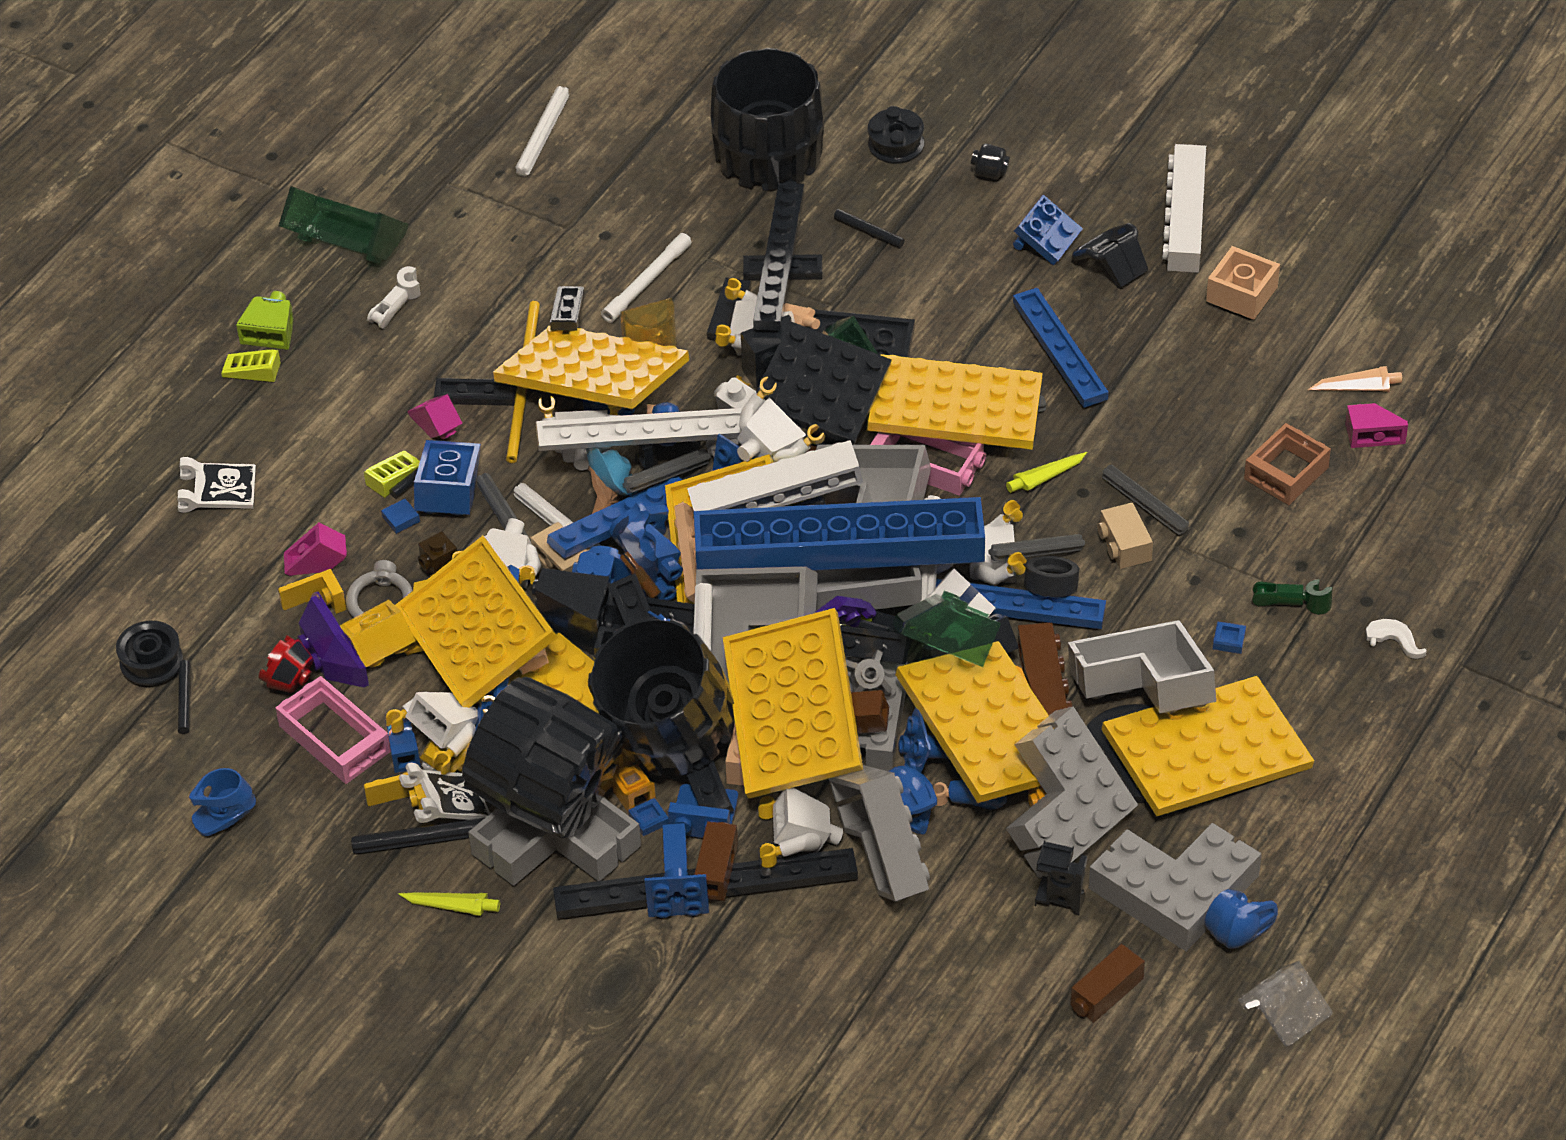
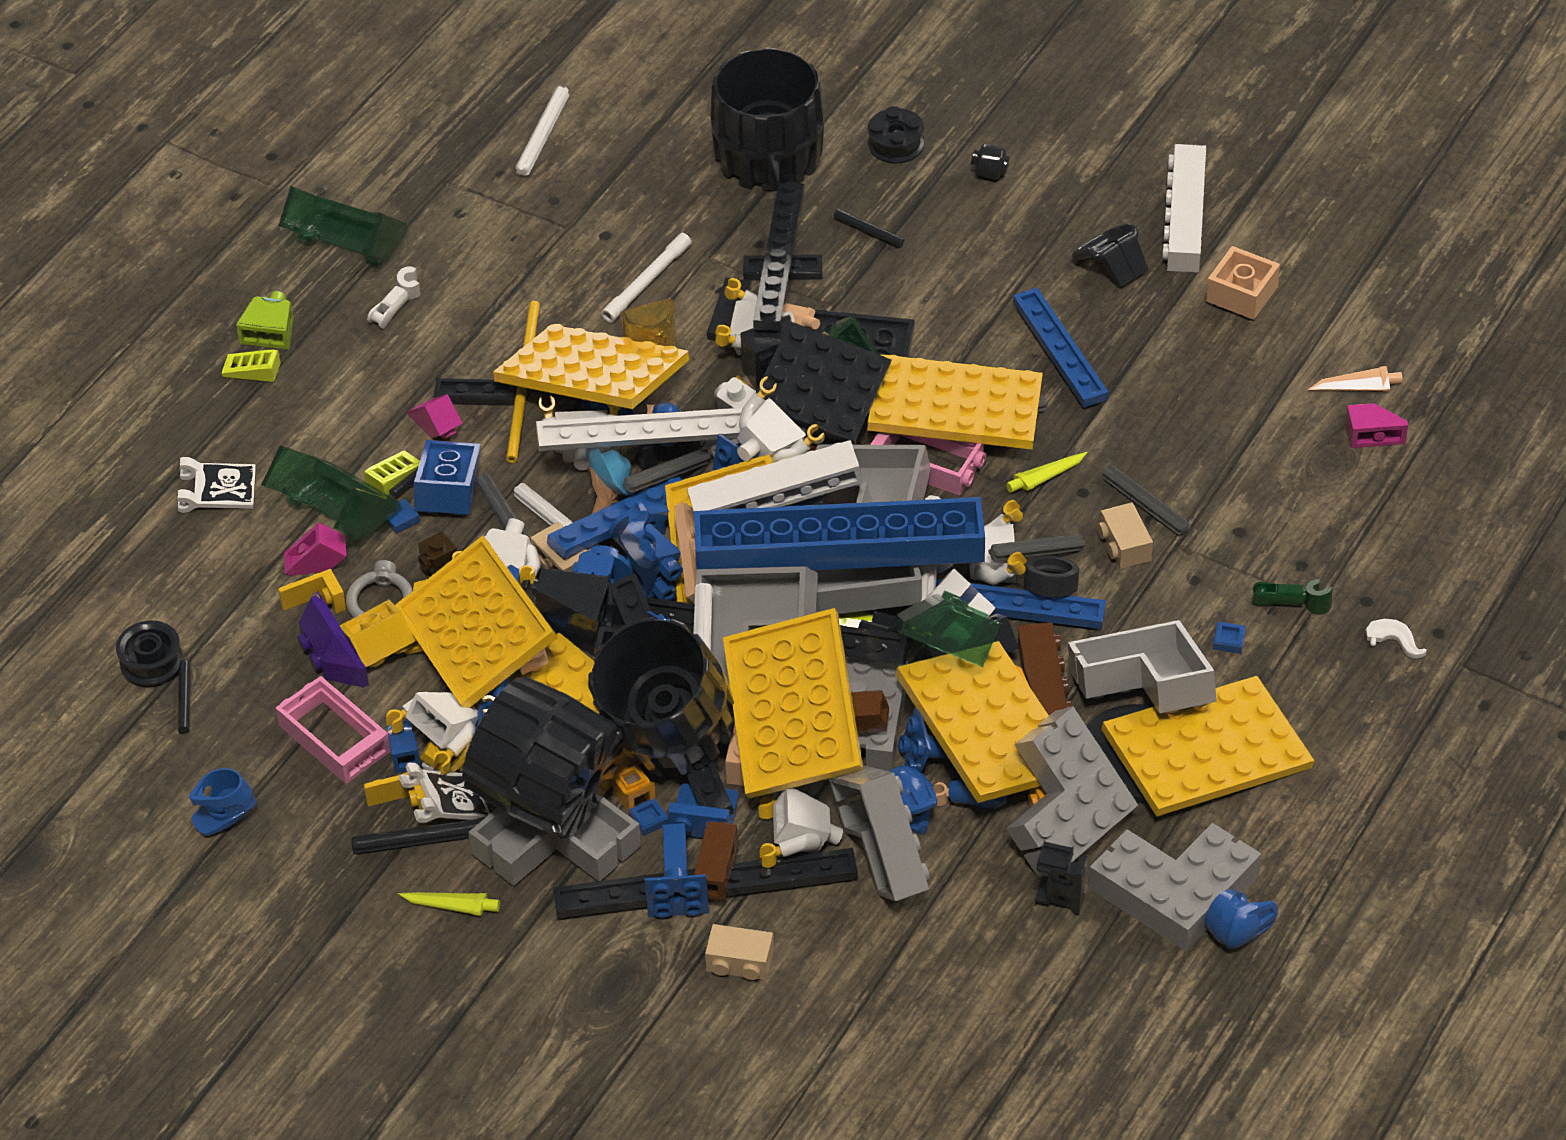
red cone [258,635,314,693] -> none
tile [550,286,584,331] -> none
clear orange pin [620,552,661,598] -> none
dark purple hinge [815,596,877,628] -> none
light grey brick [846,650,892,695] -> none
blue plate [1013,195,1083,265] -> none
reddish brown brick [1071,944,1145,1023] -> none
clear bracket [1238,961,1333,1046] -> none
nougat window [1244,423,1331,505] -> none
none -> clear green windscreen [261,445,401,541]
none -> tan brick [705,924,774,980]

